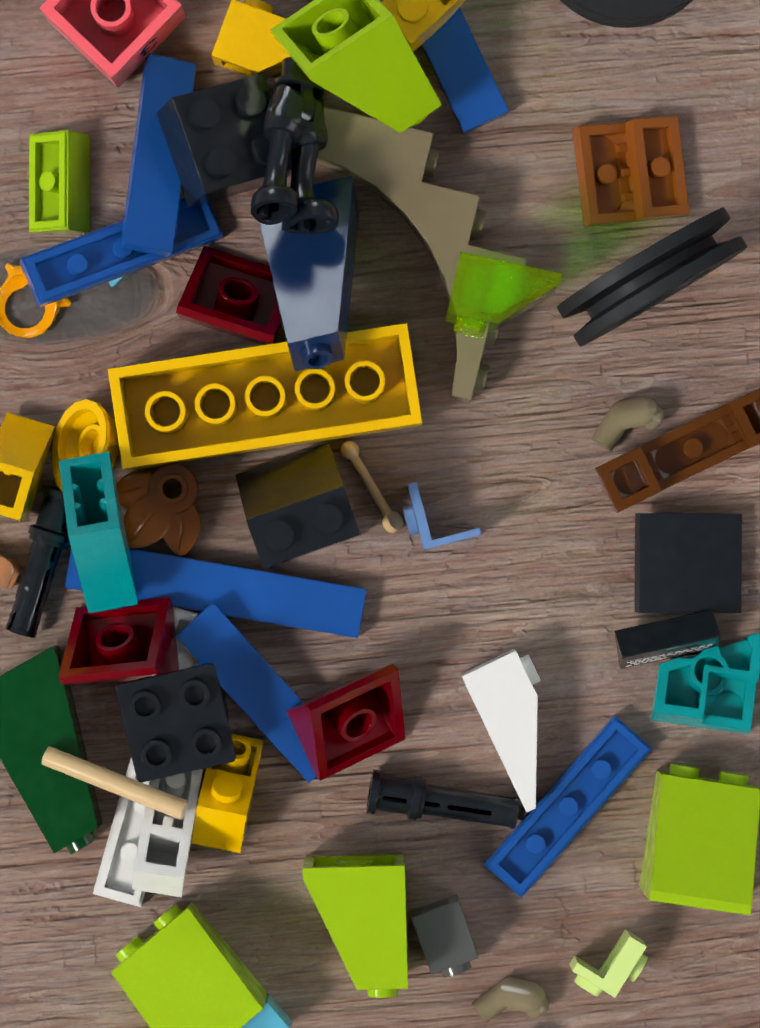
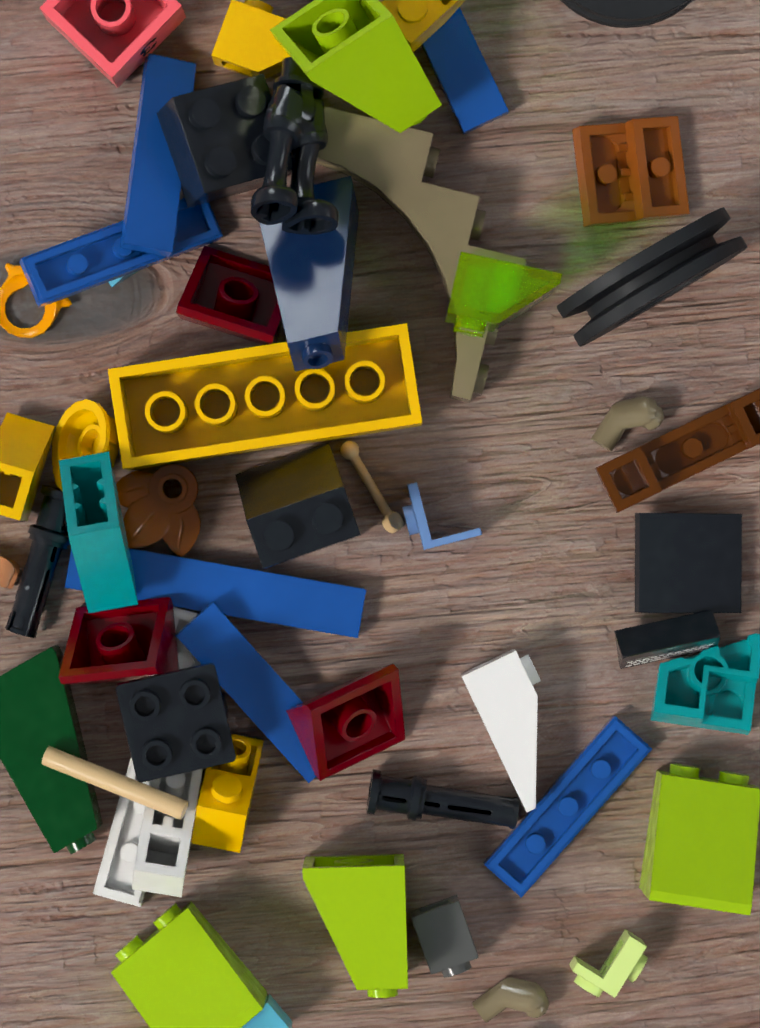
lime slope [29,130,90,233] -> none

